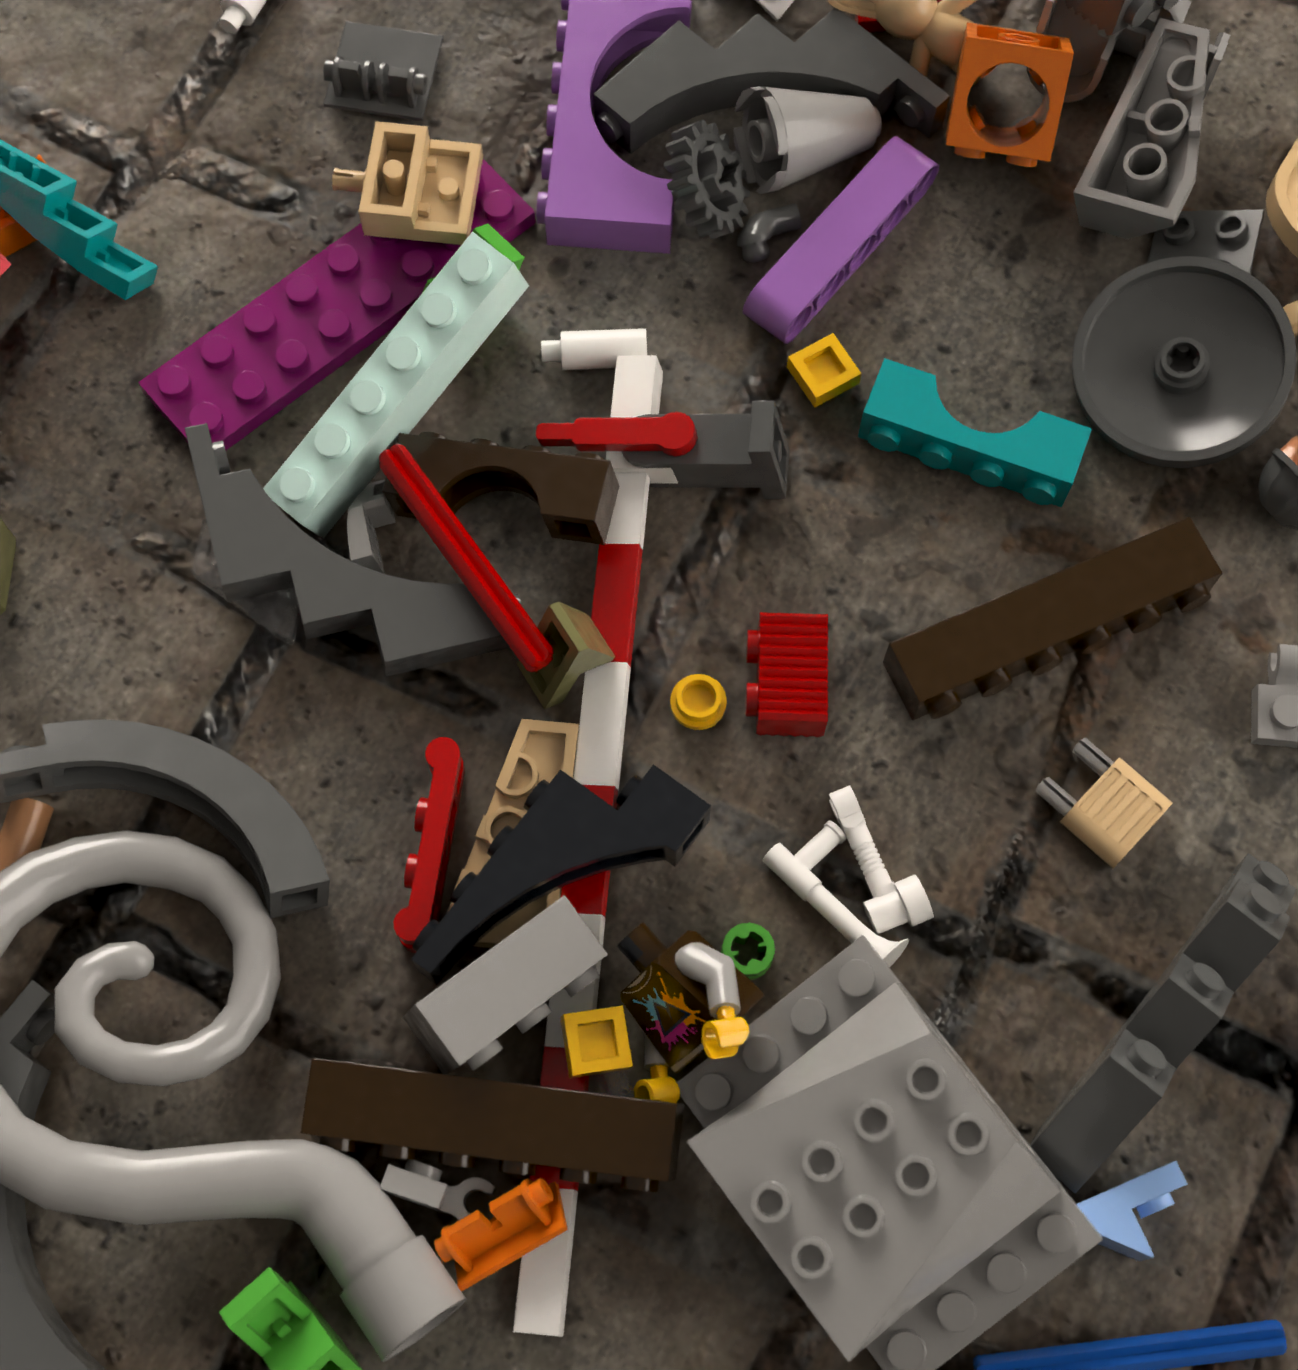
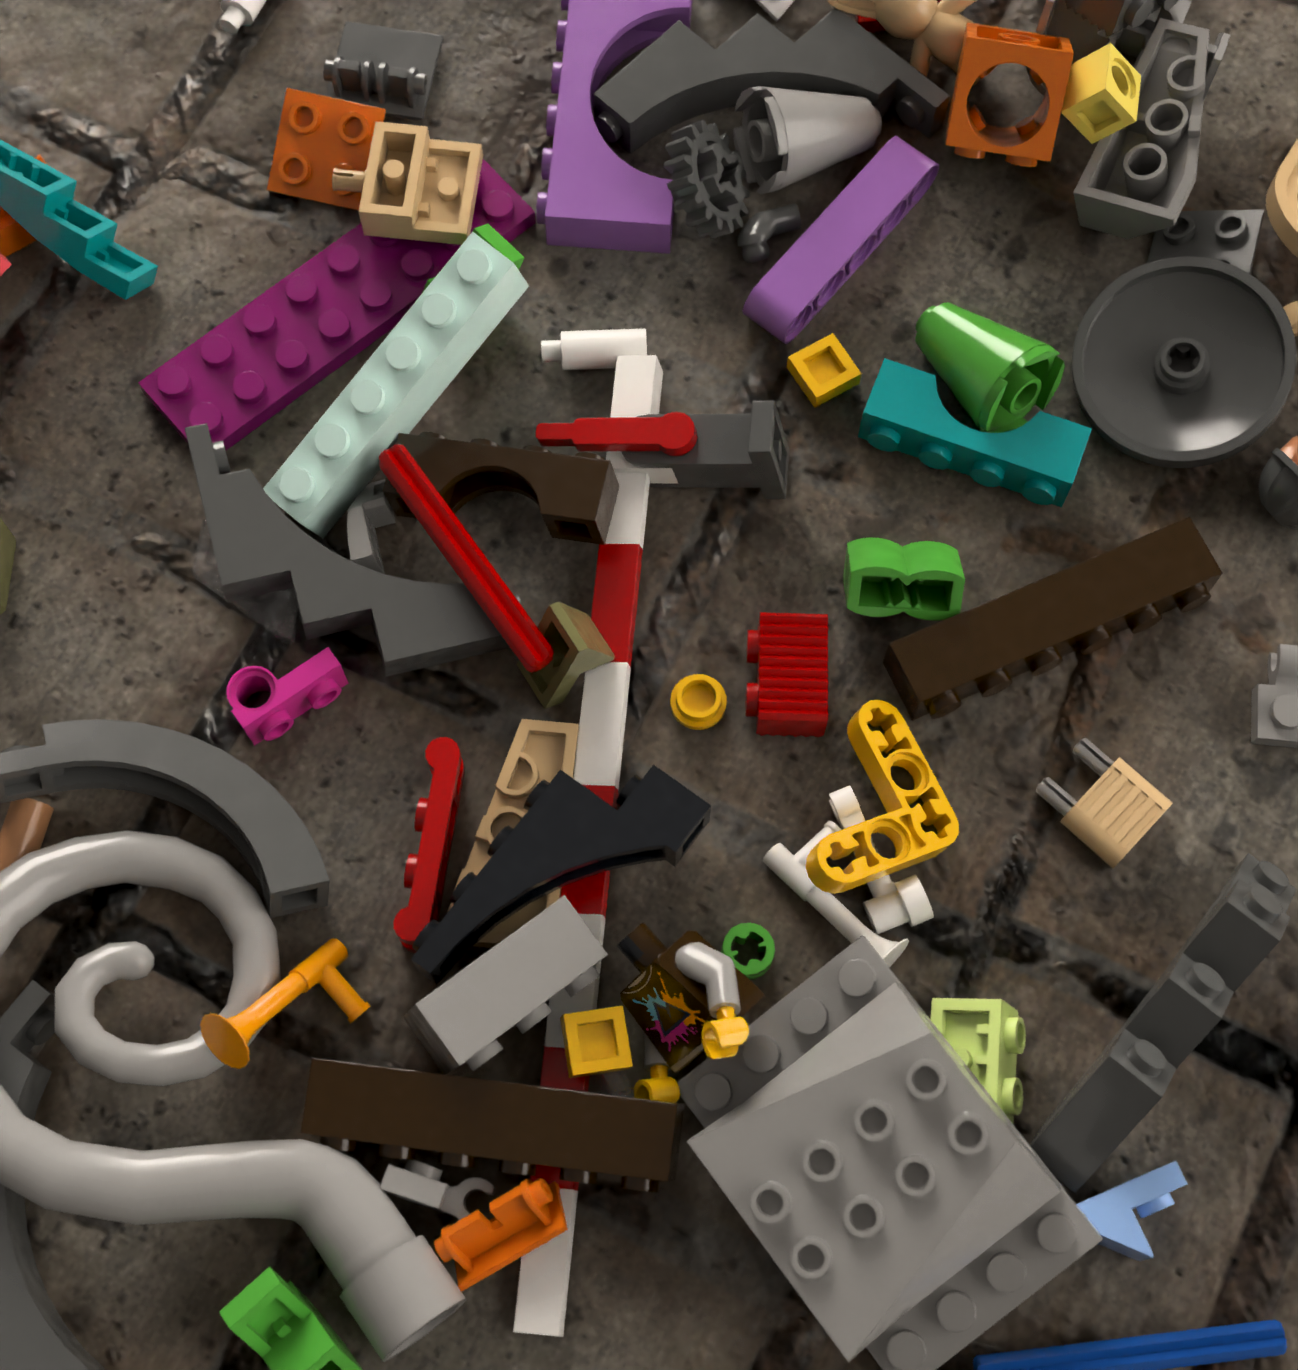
none -> light orange piece [200,938,371,1069]
none -> dark pink plate [226,647,349,746]
none -> orange hinge [267,88,386,211]
none -> yellow beam [806,700,959,894]
none -> bright green brick [843,537,965,621]
none -> bright green cone [915,302,1065,433]
none -> yellowish green bracket [931,998,1026,1125]
none -> light yellow brick [1061,43,1141,144]

